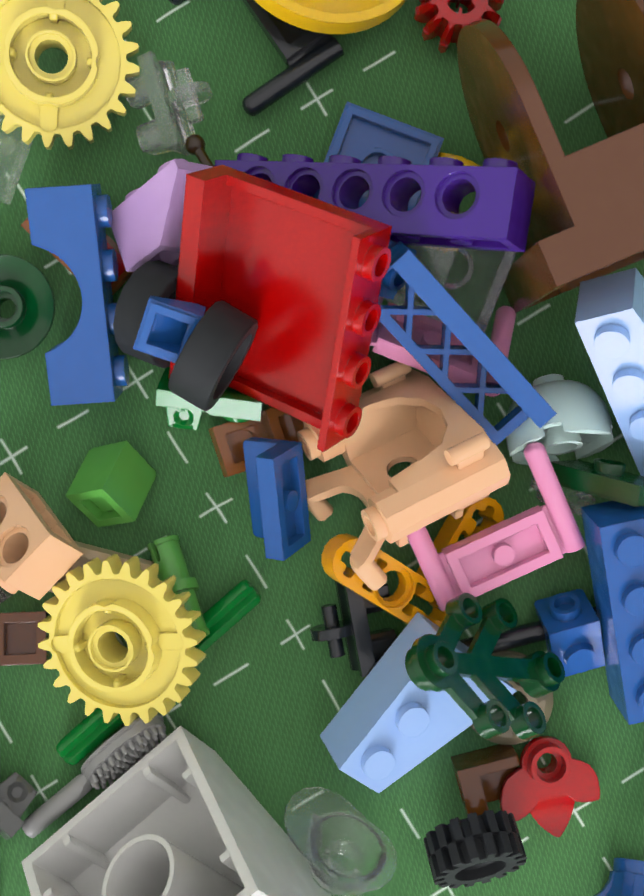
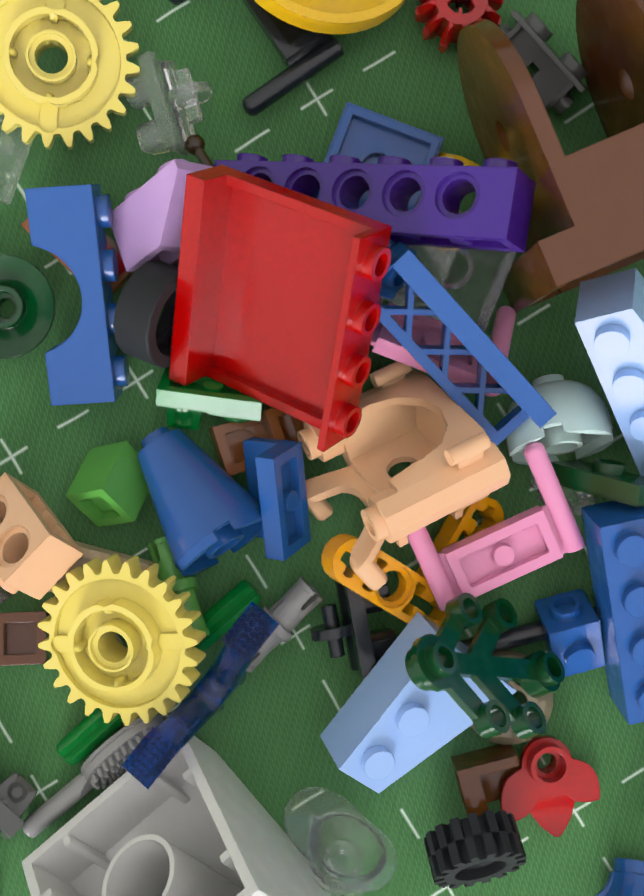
blue slope [133,296,206,363] -> none
black tyre [168,300,258,412] -> none
none -> clear blue piece [121,602,279,789]
none -> blue cone [137,427,263,577]
none -> light grey pin [228,576,324,673]
none -> dark grey hinge [500,10,589,115]

